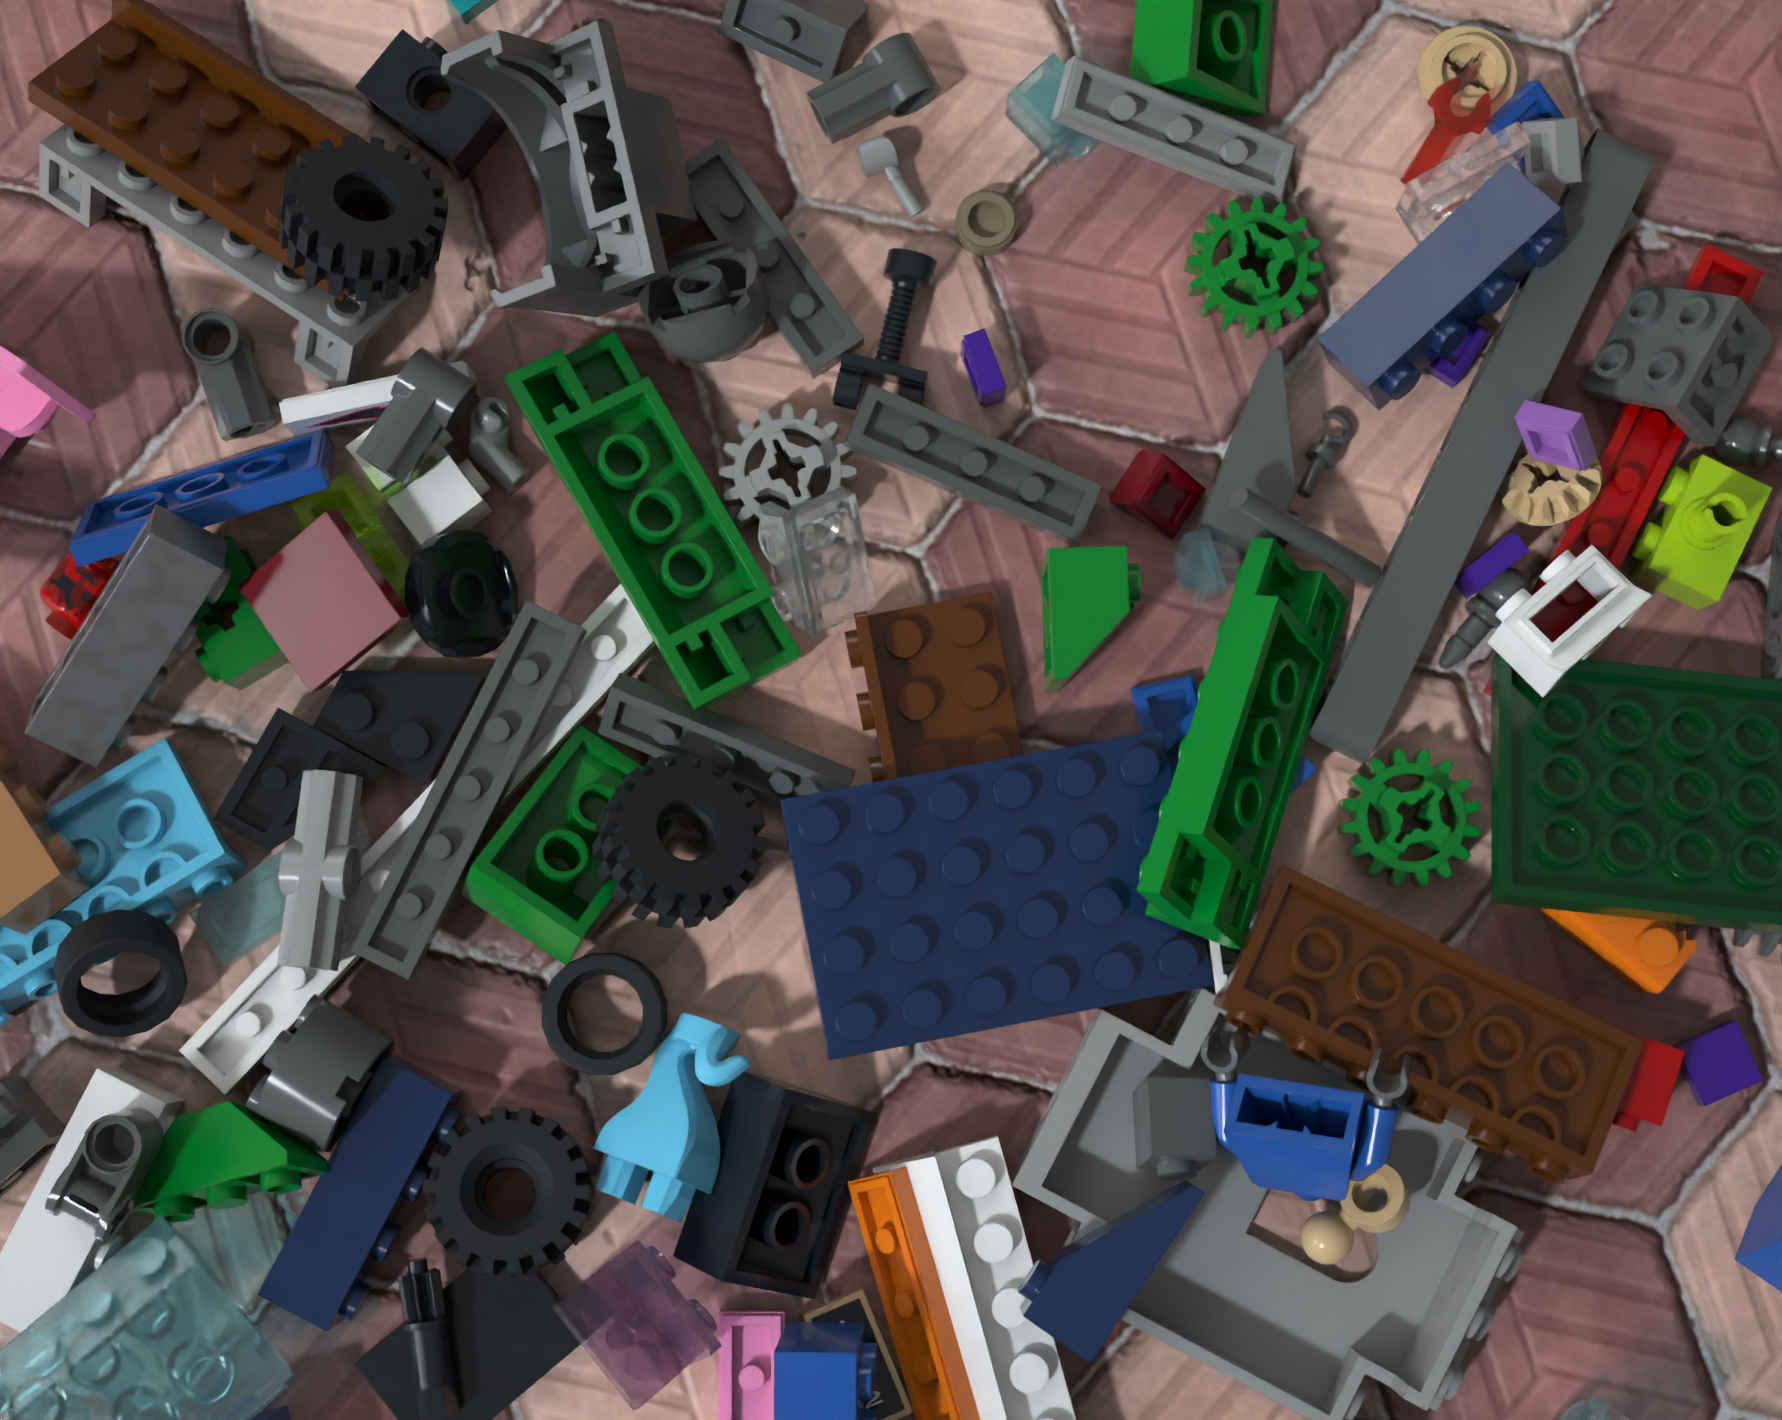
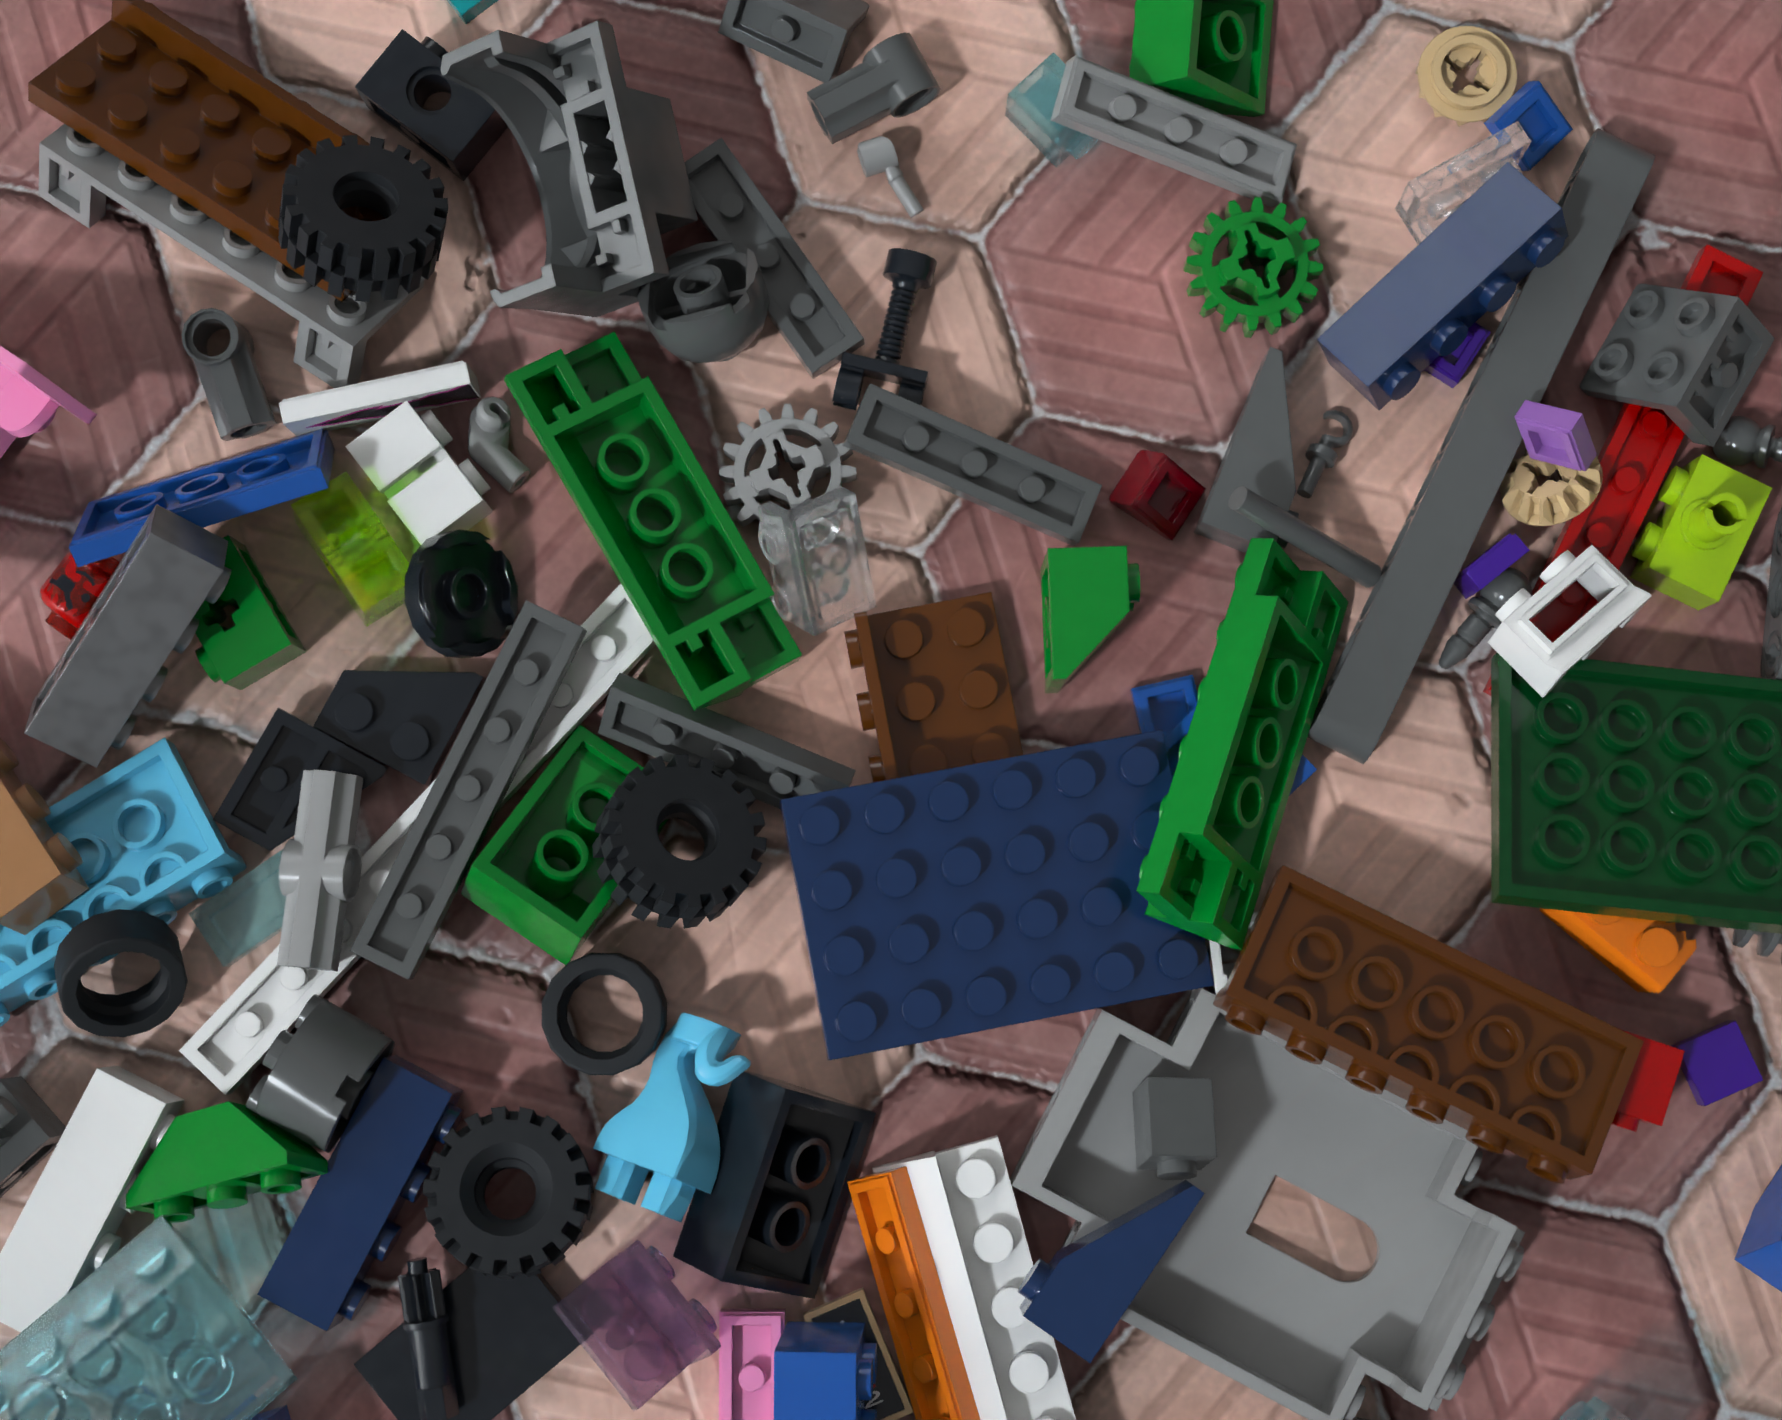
dark grey piece [45,1108,164,1243] -> none
tile [237,509,412,693] -> none
dark grey piece [356,347,478,486] -> none
dark tan tile [955,190,1018,257] -> none
dark purple tile [960,328,1007,408] -> none
clear light blue plate [1172,527,1227,605] -> none
blue torso [1200,1026,1412,1201] -> none
tan plate [1301,1164,1410,1265] -> none
green gear [1337,748,1481,888] -> none
clear red bar [1400,76,1491,194] -> none
light grey plate [1522,117,1584,185] -> none

